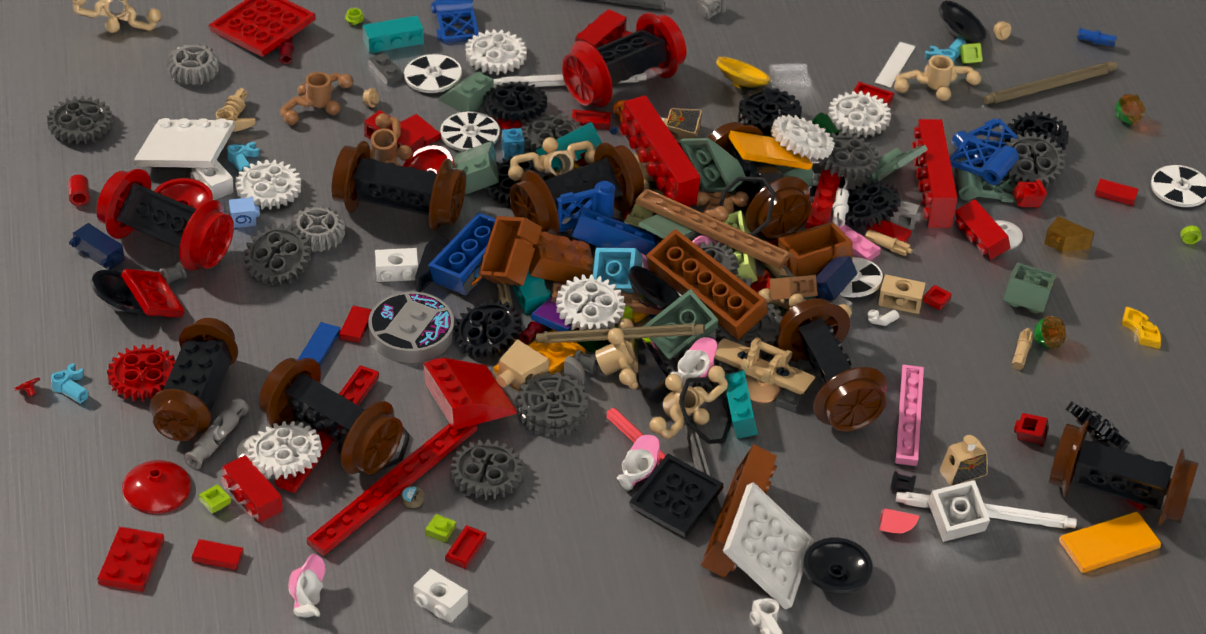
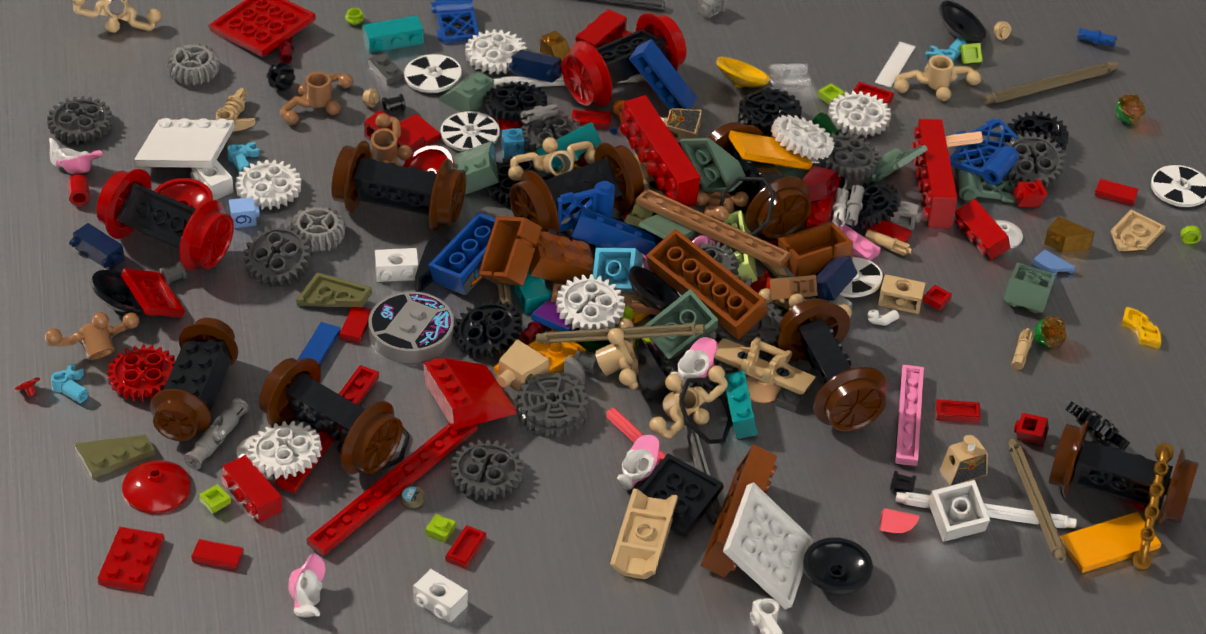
none -> medium nougat wheel [45,312,140,360]
none -> hair [49,138,103,175]
none -> olive wing [74,435,155,479]
none -> black piece [266,62,296,91]
none -> olive wing [296,272,372,307]
none -> black bush [382,94,406,114]
none -> dark blue brick [509,50,562,83]
none -> light grey pin [521,104,559,124]
none -> pearl gold slope [540,30,571,66]
none -> tan piece [610,488,678,579]
none -> blue brick [629,39,697,110]
none -> dark red slope [802,165,838,202]
none -> lime plate [817,83,845,105]
none -> light grey pin [845,185,865,226]
none -> red tile [936,399,981,423]
none -> light nougat axle [945,131,983,147]
none -> dark tan piece [1008,438,1066,563]
none -> medium blue tile [1032,249,1076,274]
none -> tan tile [1111,210,1166,251]
none -> pearl gold bar [1133,443,1174,571]

